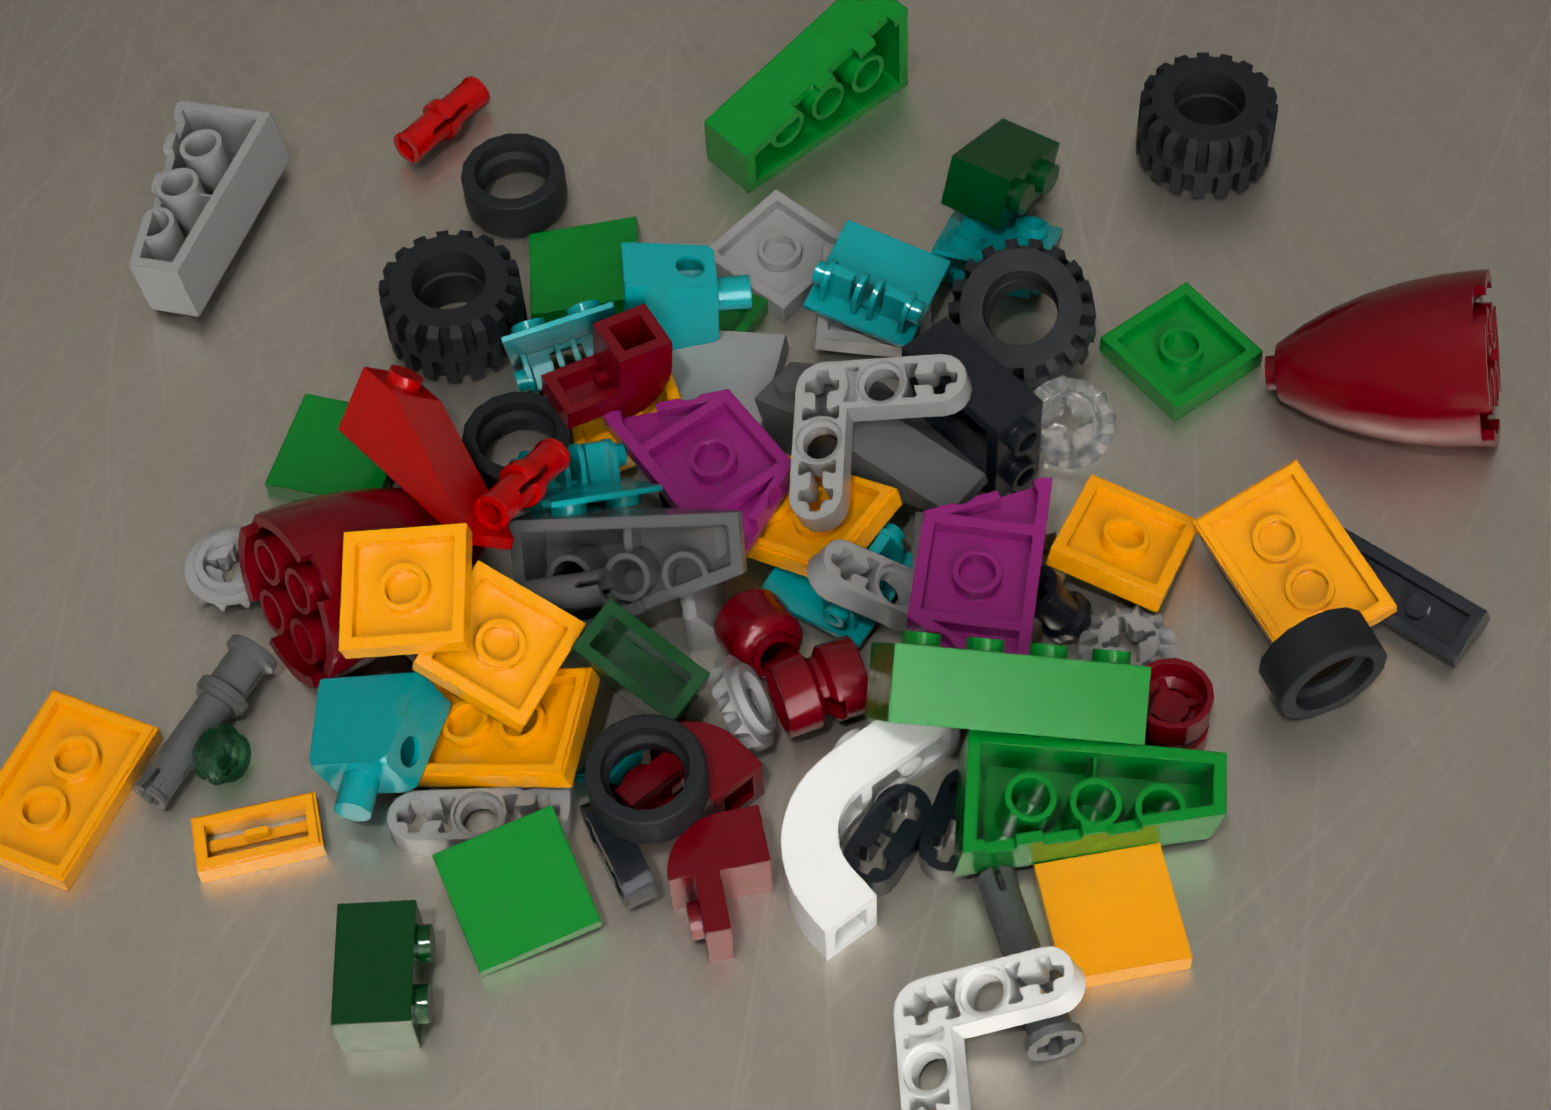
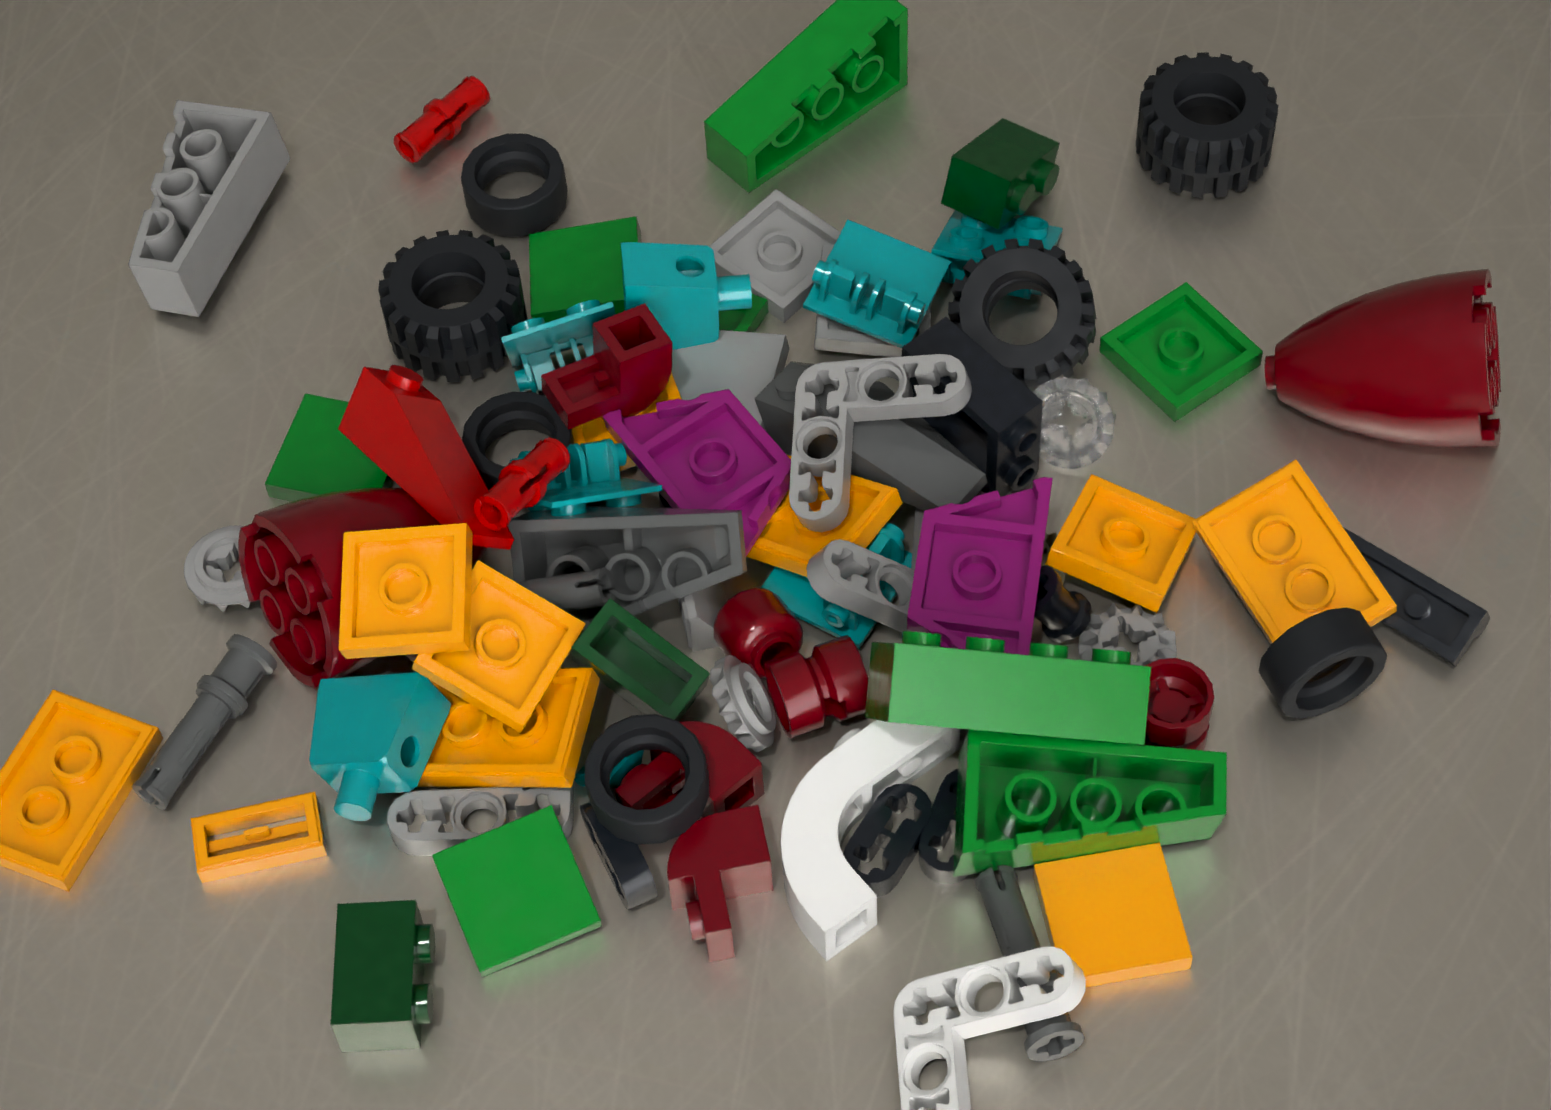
clear green plate [193,724,251,785] -> none

